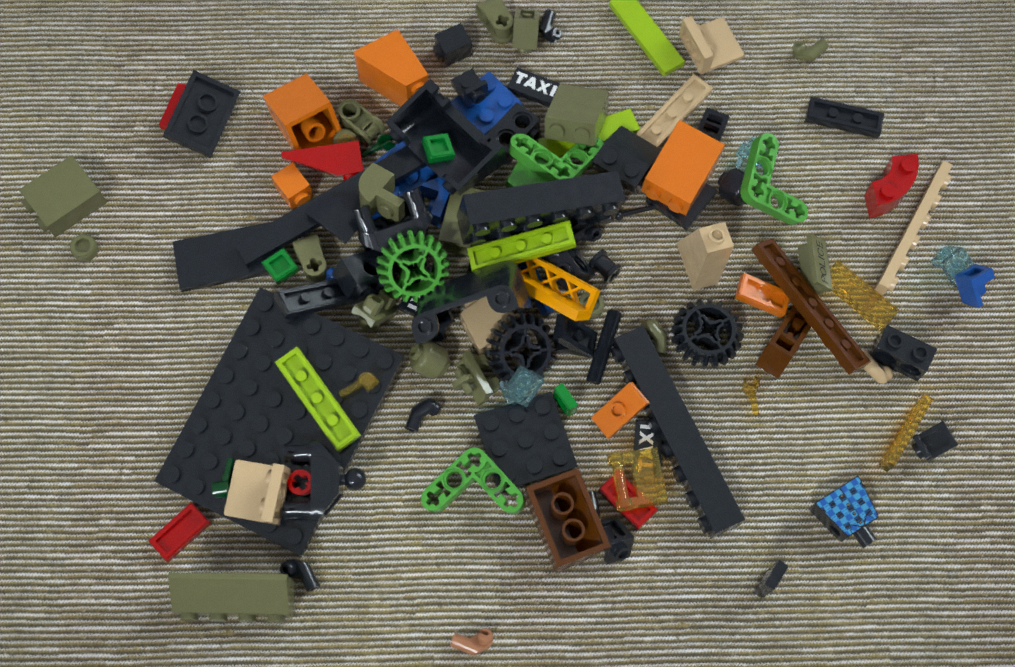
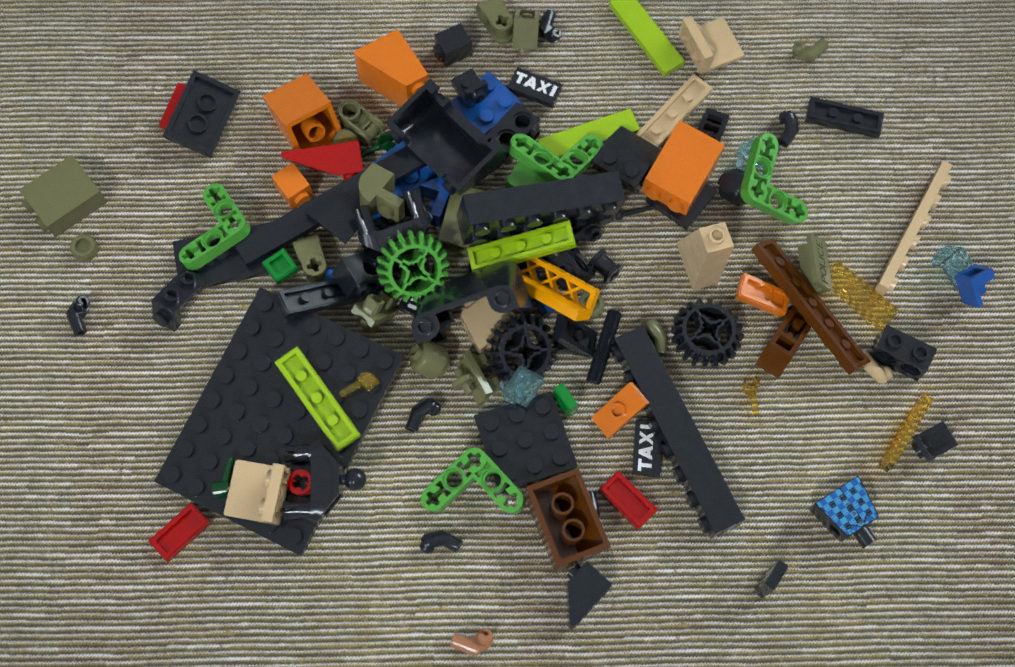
olive slope [168,572,296,623] -> none
black arm [280,559,320,592] -> none
green tile [422,133,455,163] -> none
olive brick [545,84,609,146] -> none
black bracket [600,515,634,564] -> none
clear yellow plate [607,448,668,512] -> none
red brick [864,154,919,218] -> none
none -> black arm [67,295,90,336]
none -> black bracket [152,267,206,332]
none -> bright green beam [179,183,251,271]
none -> black arm [419,530,463,554]
none -> black slope [566,561,613,631]
none -> black arm [778,110,799,148]

